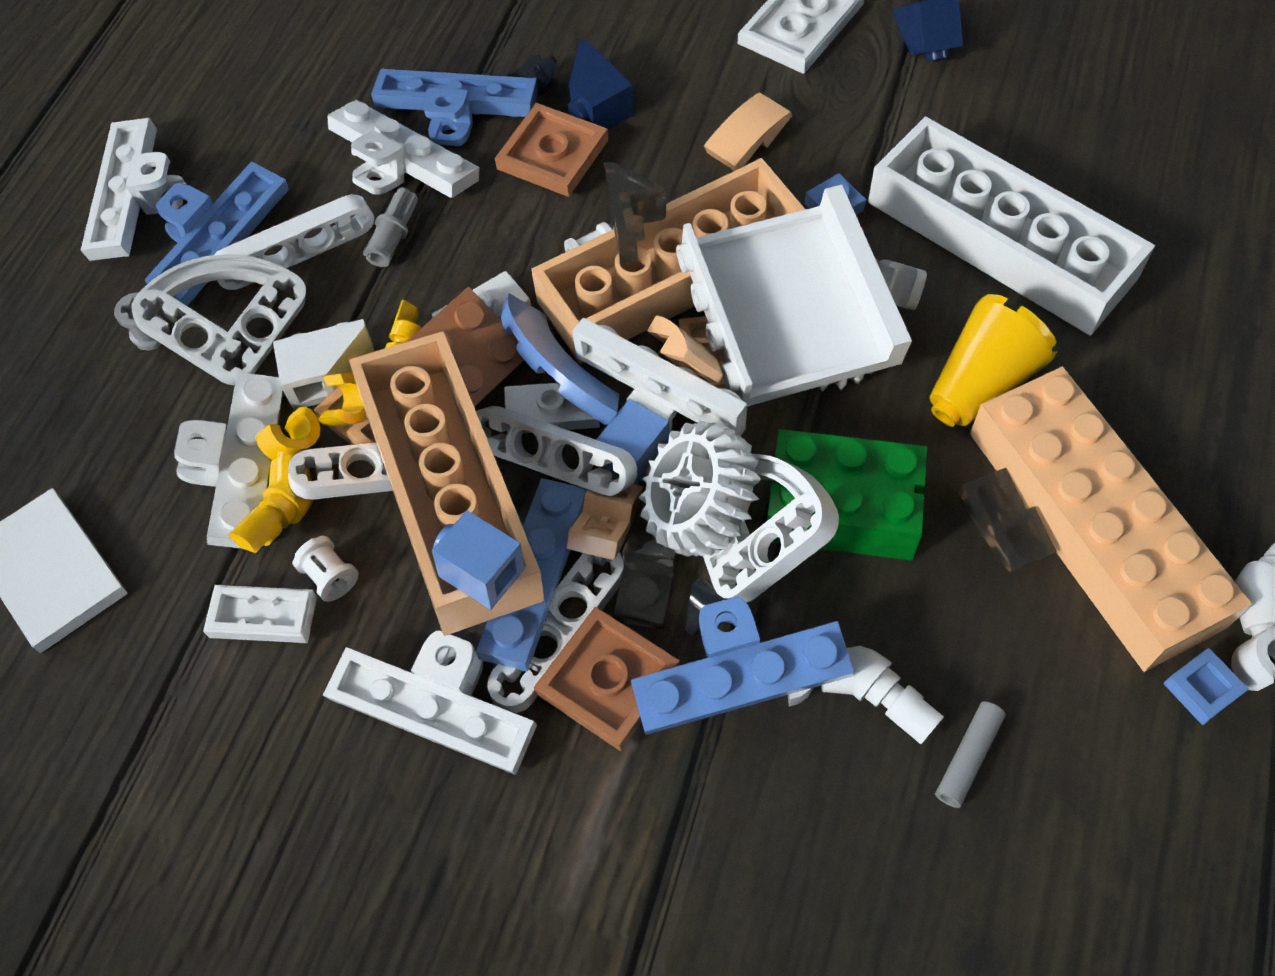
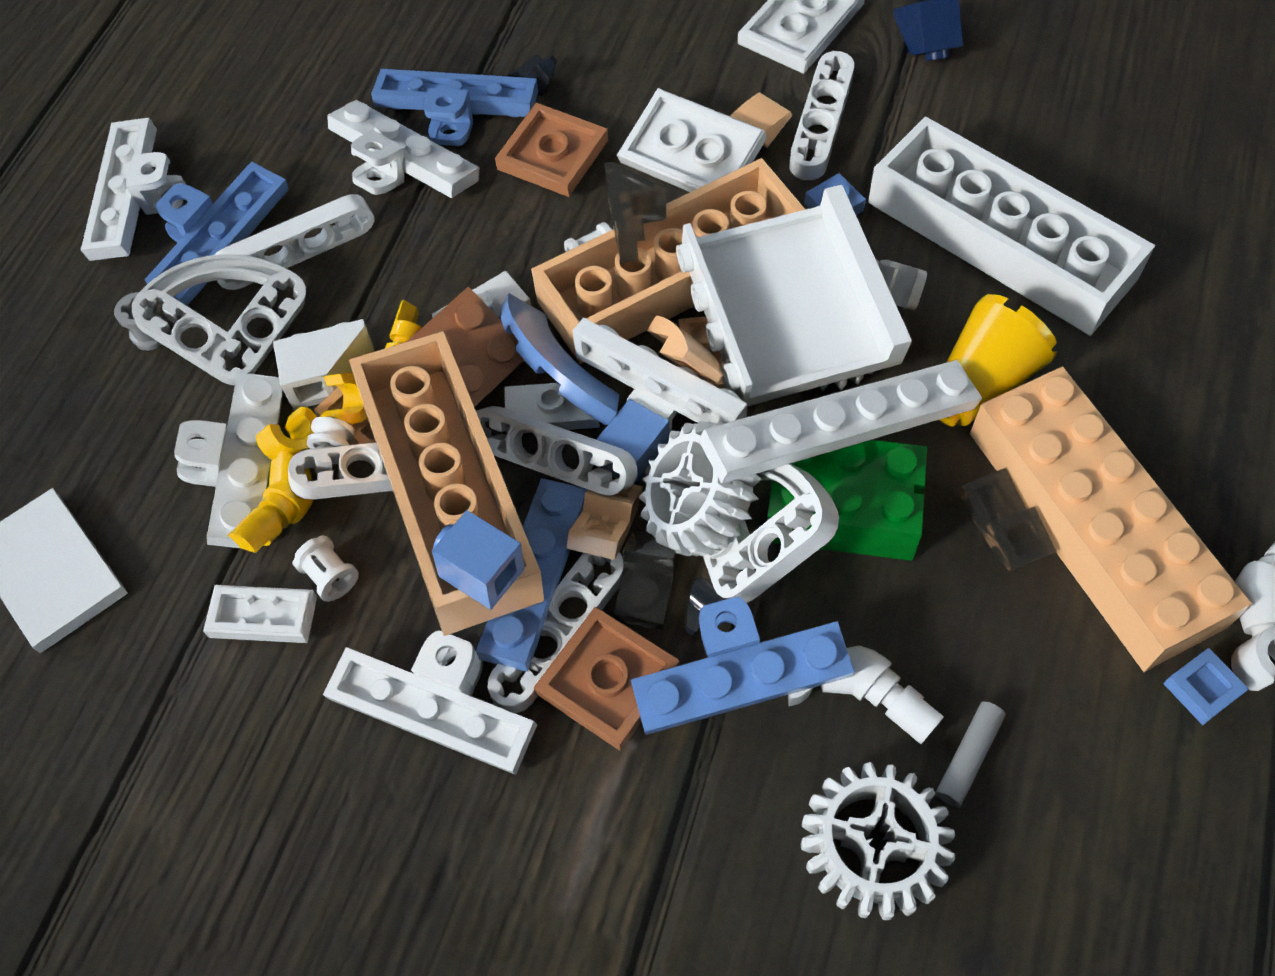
light grey axle [363,188,418,267] -> none
dark blue slope [568,39,634,130] -> none
none -> white bush [307,417,355,449]
none -> white tile [617,88,767,192]
none -> white plate [699,360,982,483]
none -> white beam [790,51,854,181]
none -> white gear [801,762,955,920]

